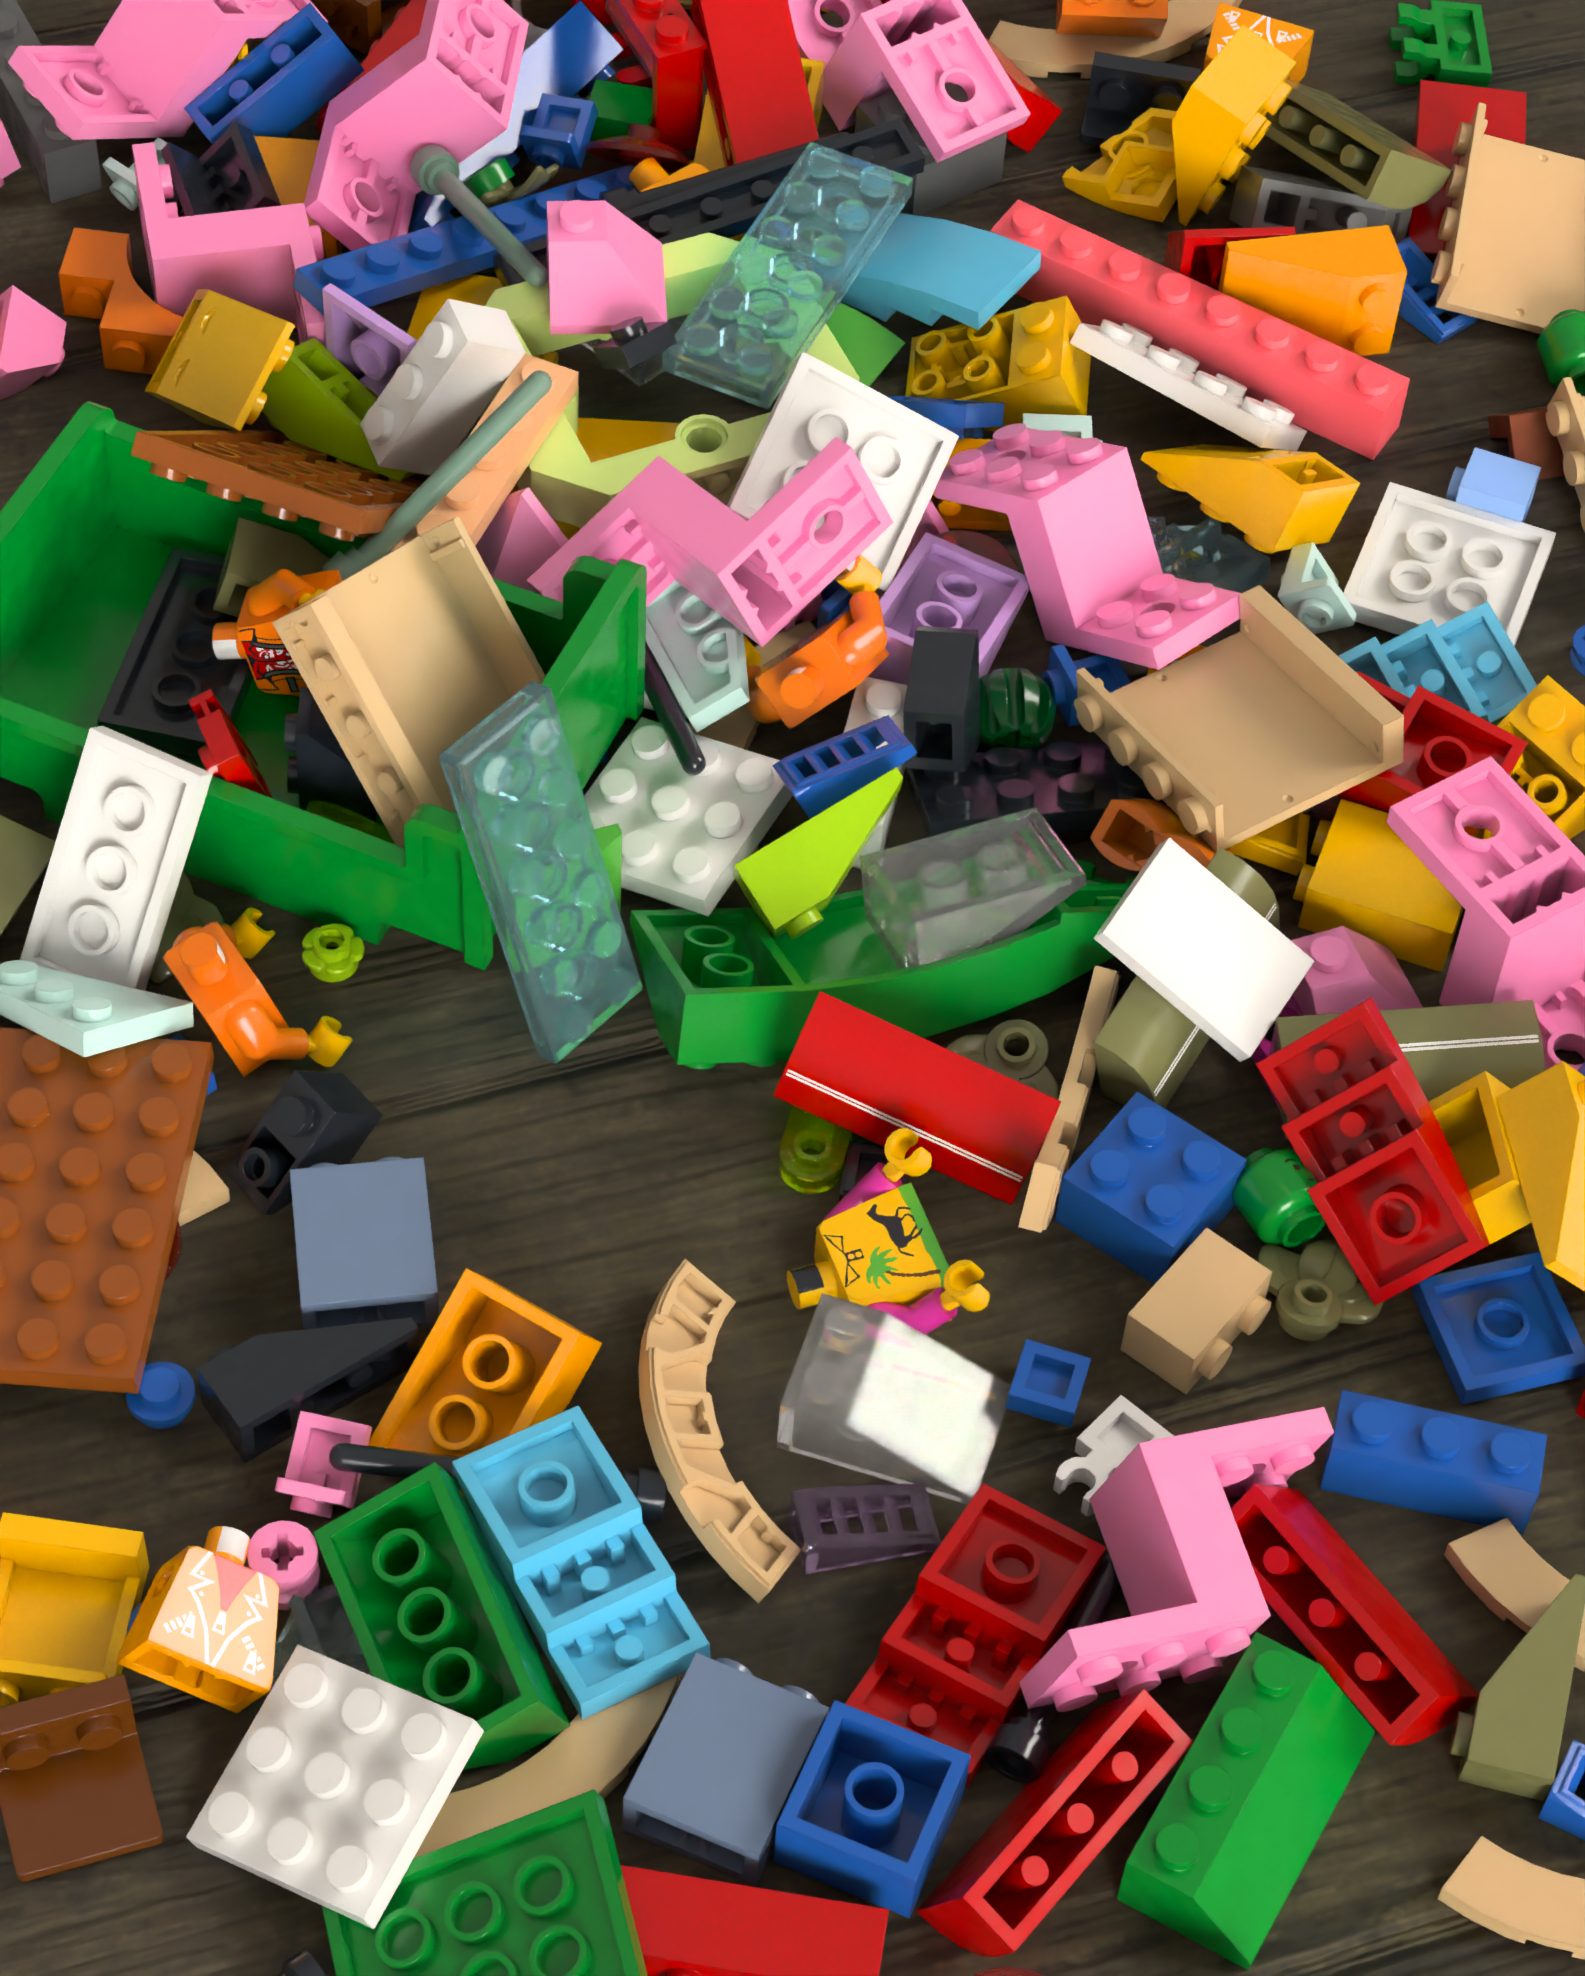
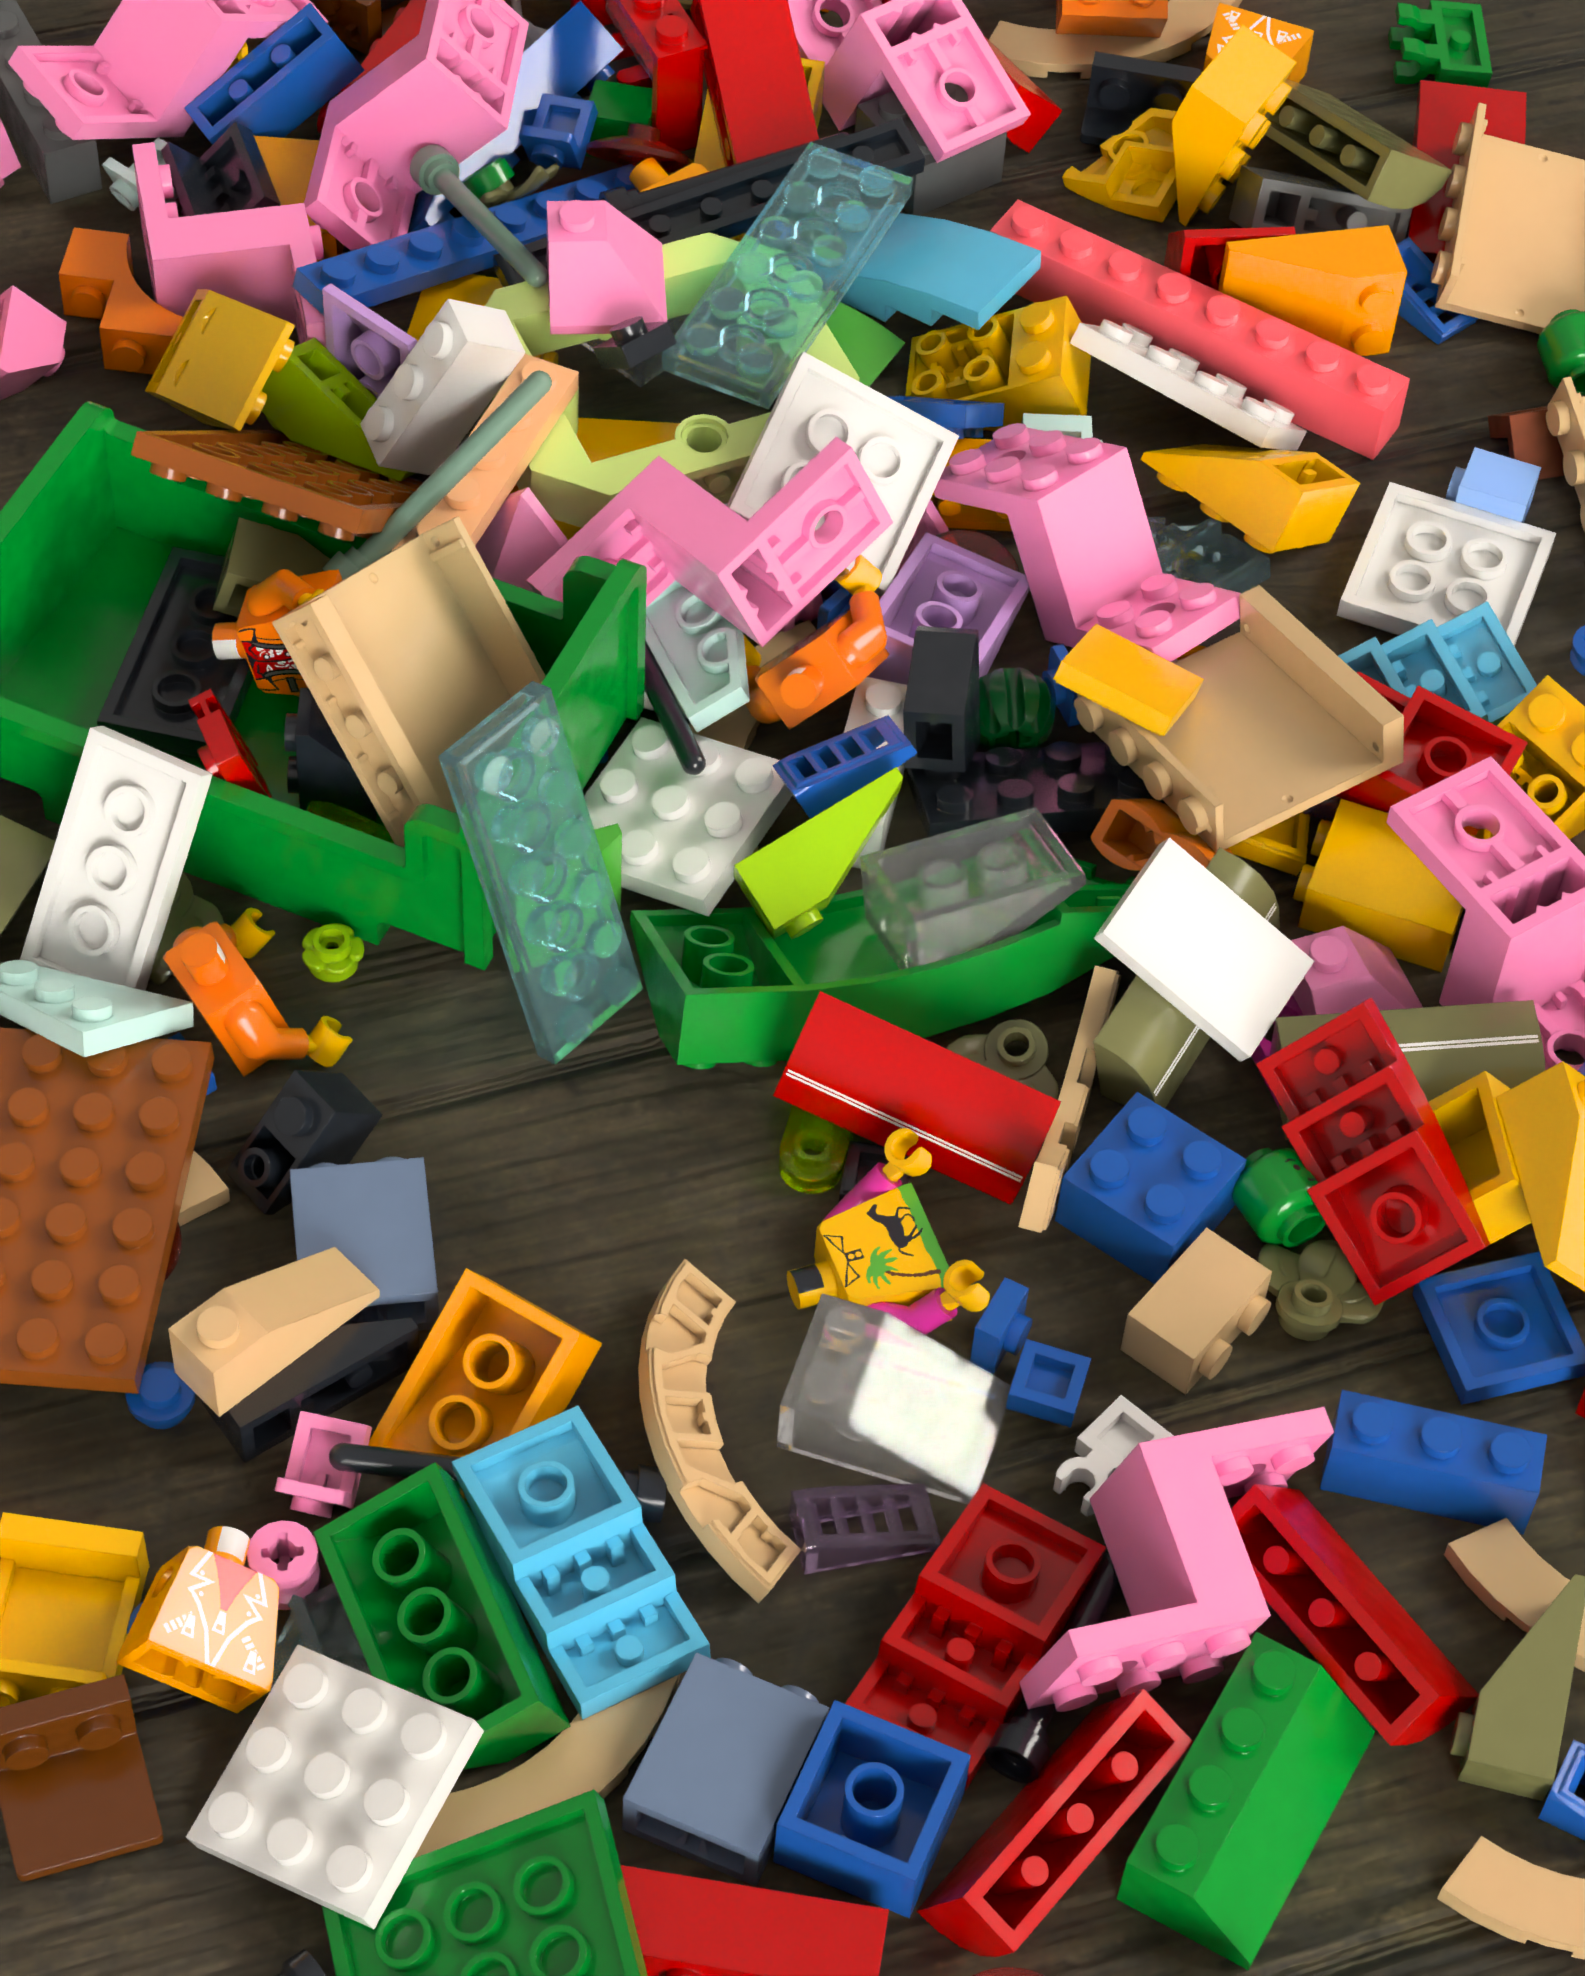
light aqua bracket [1278,542,1357,634] -> none
none -> tan slope [168,1247,380,1417]
none -> blue plate [970,1277,1033,1374]
none -> yellow tile [1053,624,1204,737]

